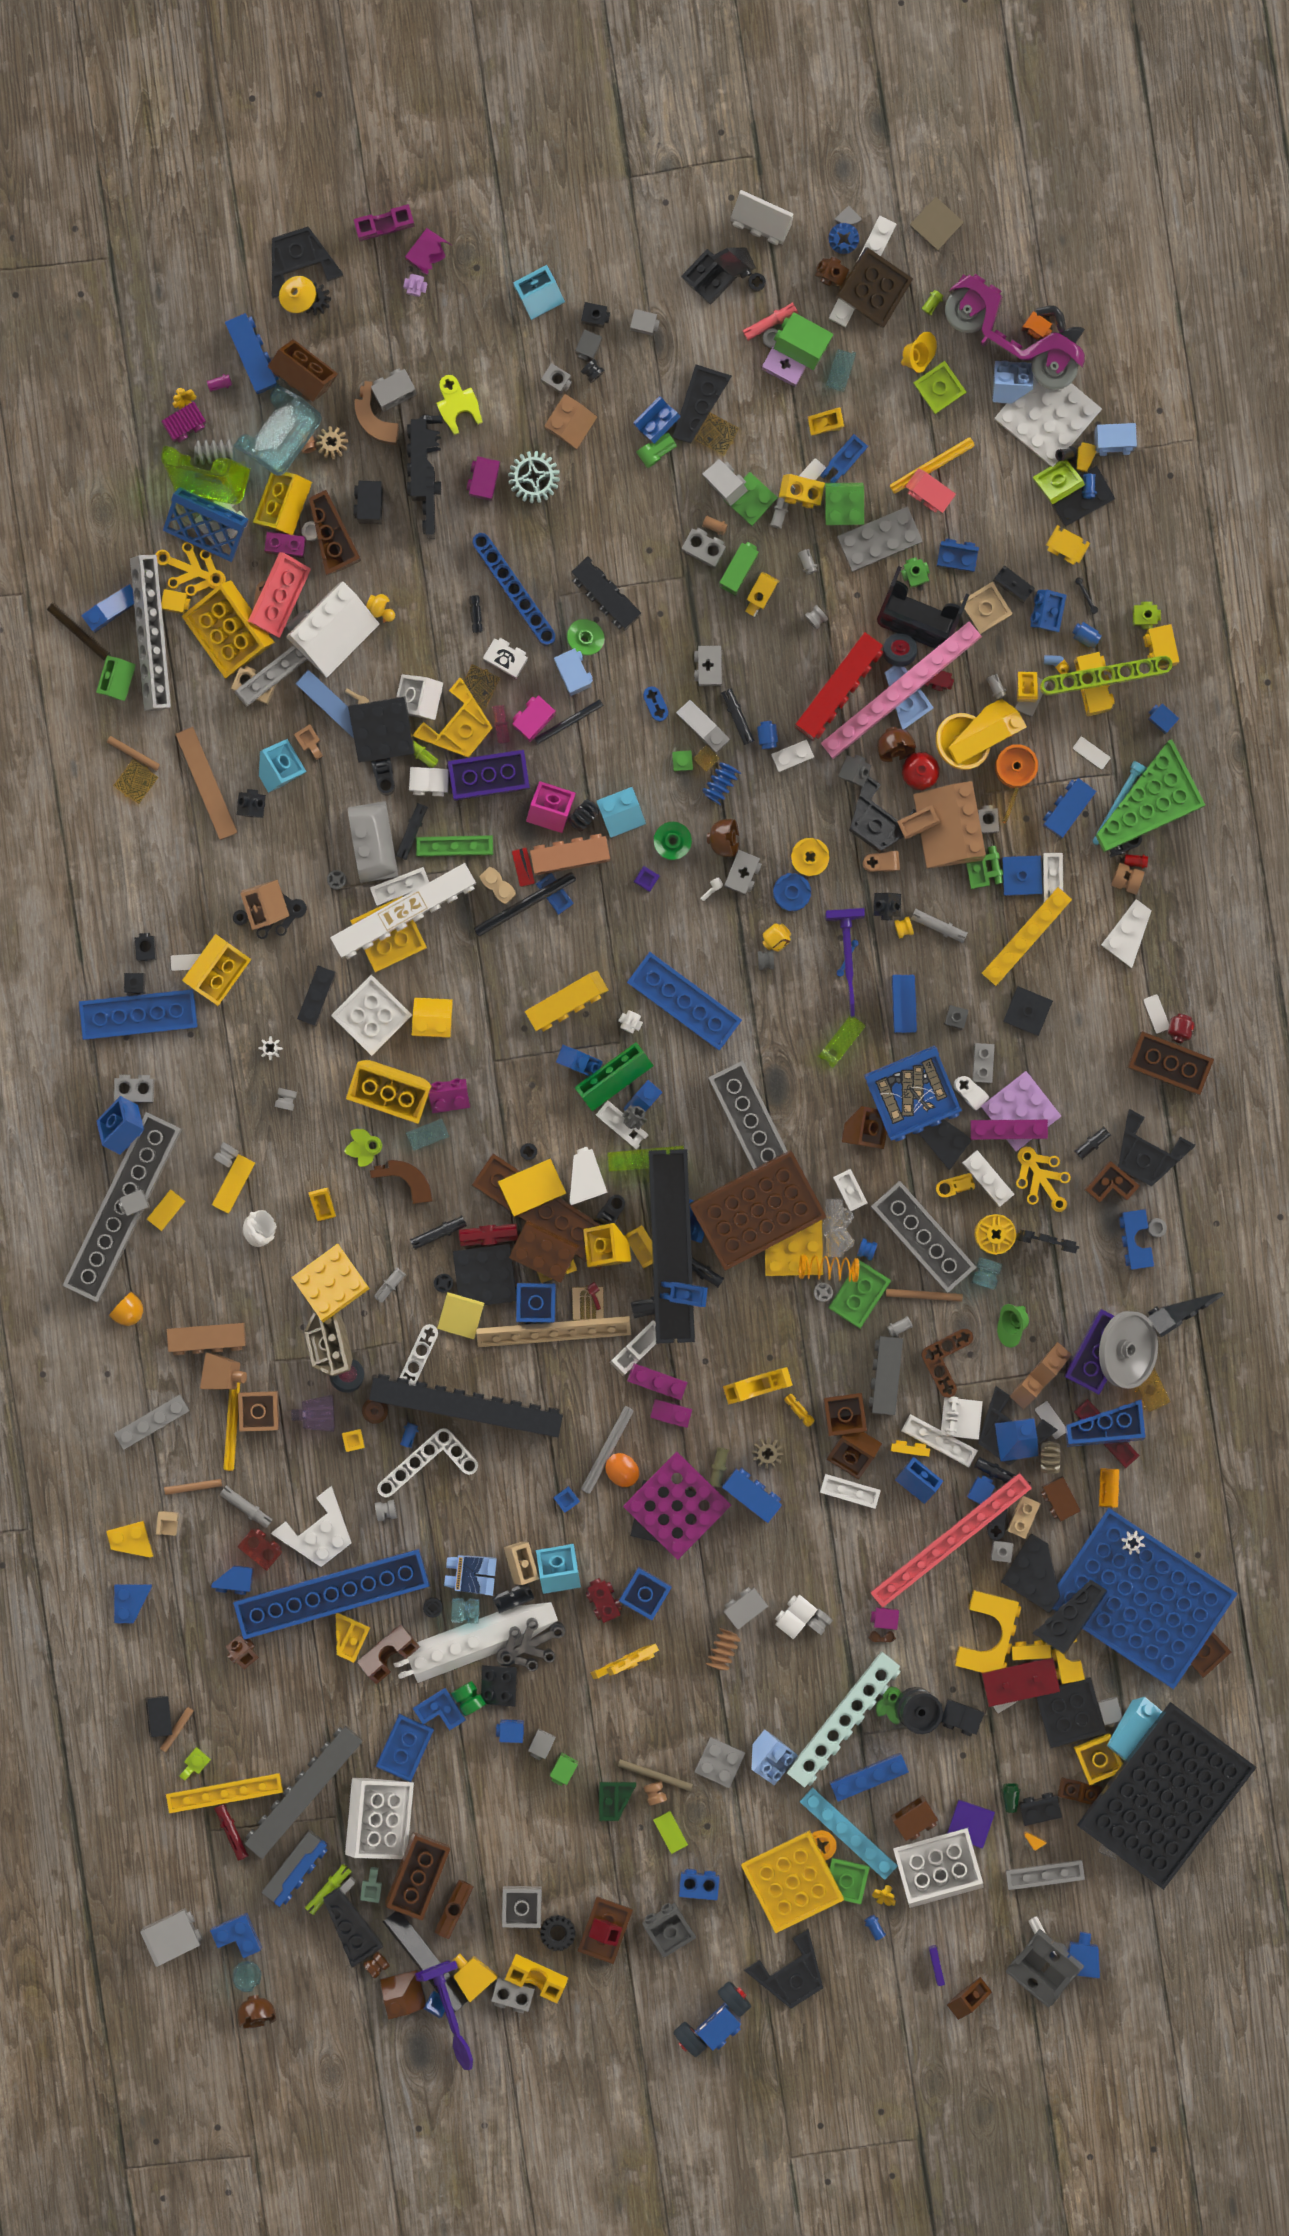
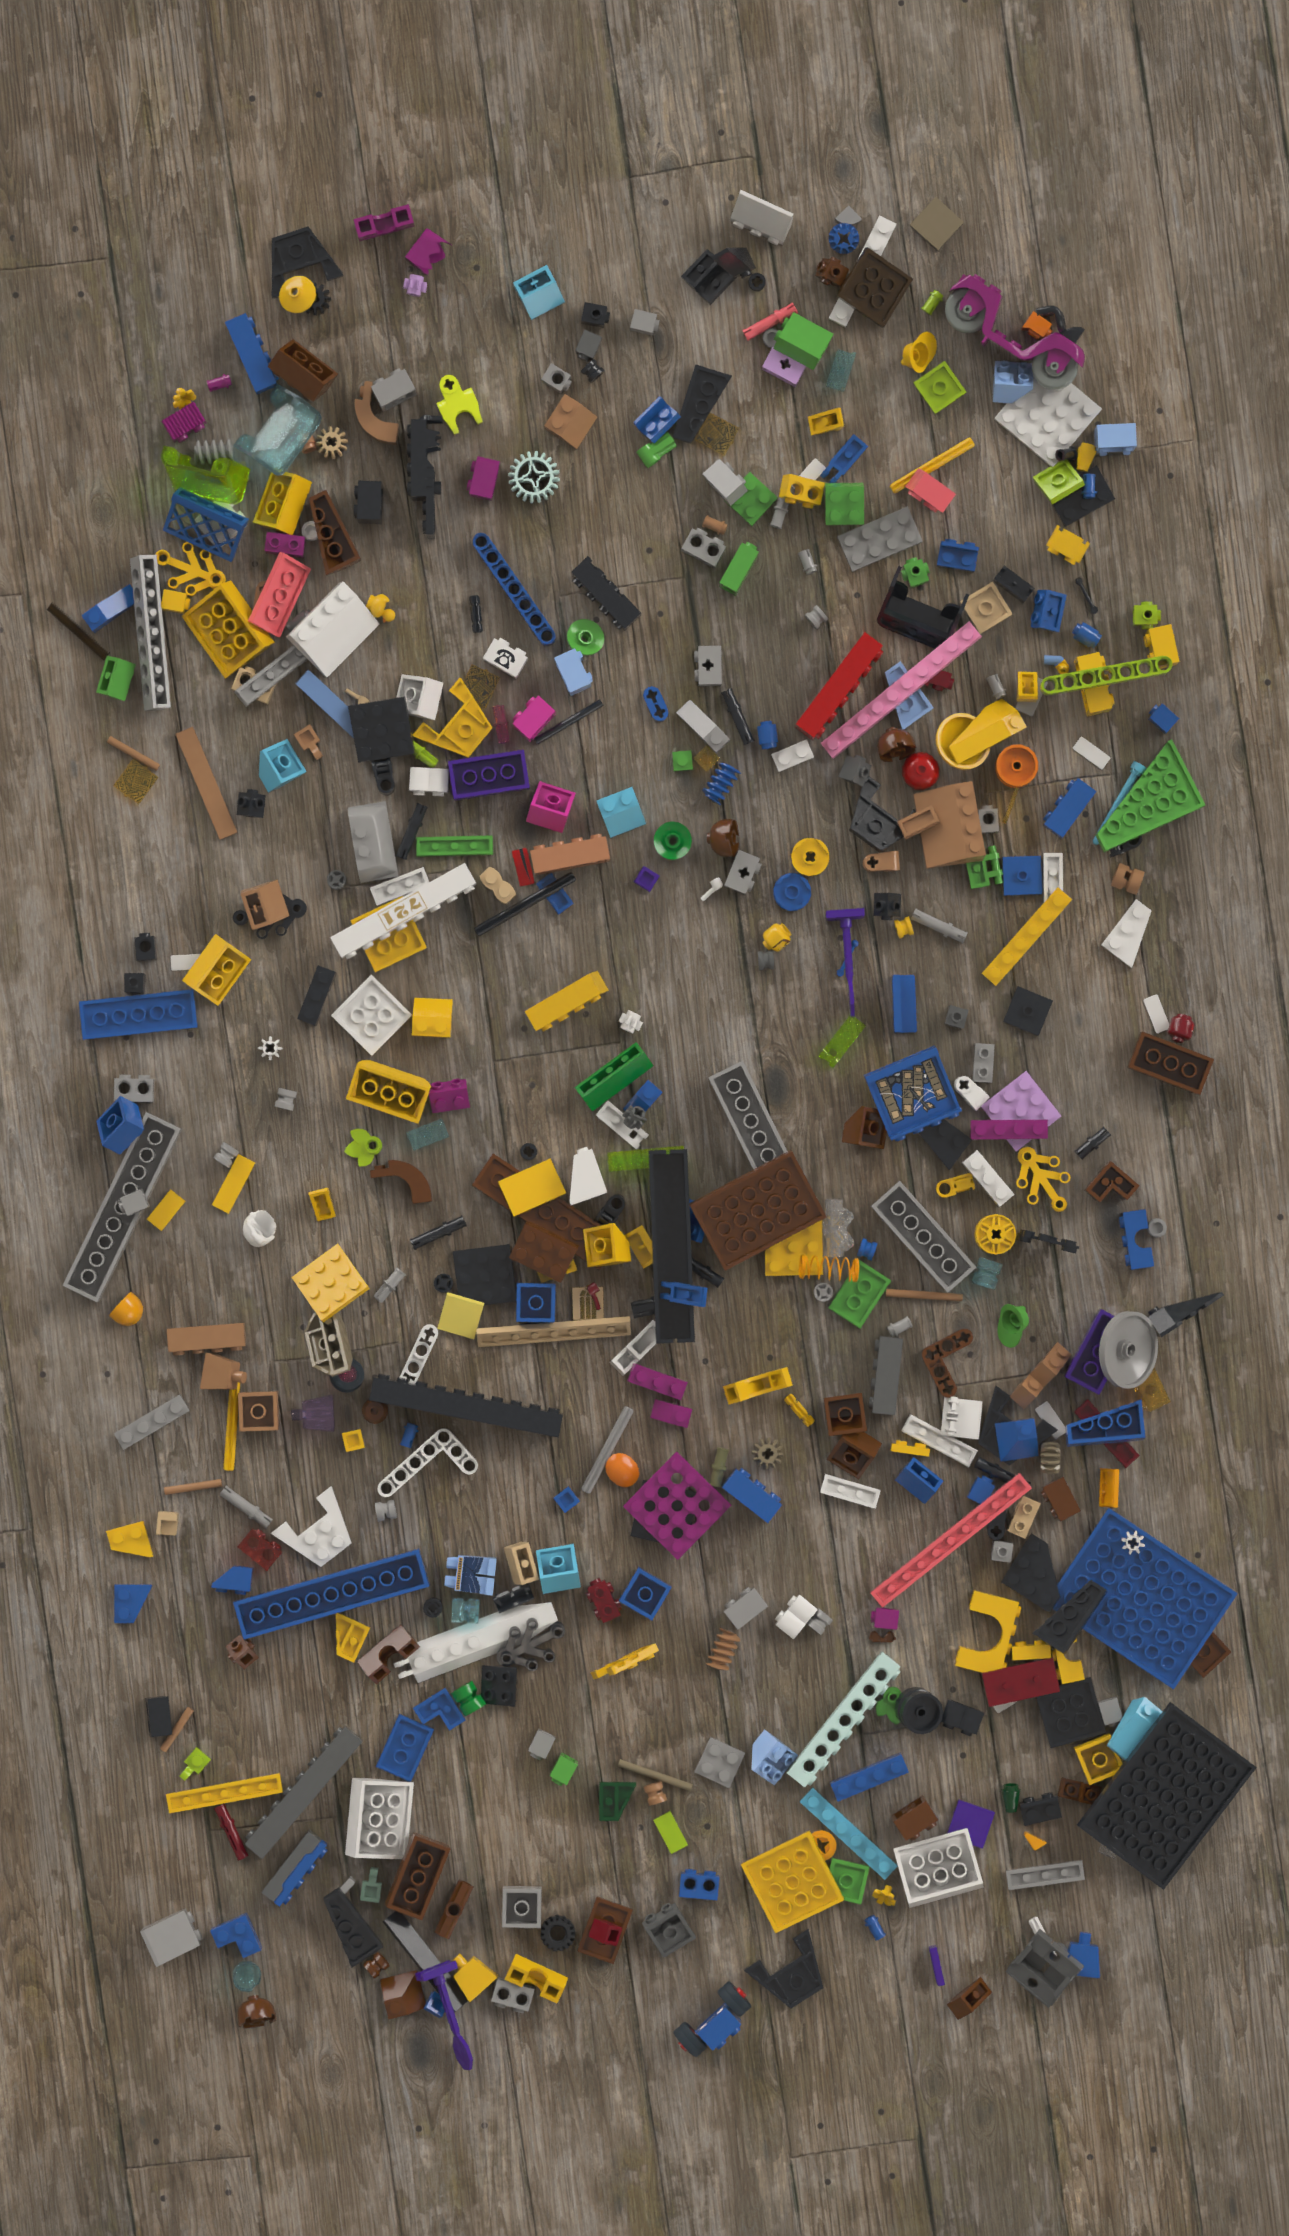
lime pin [305,1864,352,1915] -> none
dark red piece [459,1224,518,1246] -> none
blue brick [496,1719,524,1743] -> none
blue slope [556,1045,603,1076] -> none
black gear [568,799,599,832] -> none
blue plate [627,952,742,1051] -> none
yellow torso [745,572,780,617] -> none
white plate [833,1169,867,1212] -> none
black wheel [883,634,917,667] -> none
black wing [1118,1109,1195,1187] -> none
red pin [1124,854,1148,869] -> none

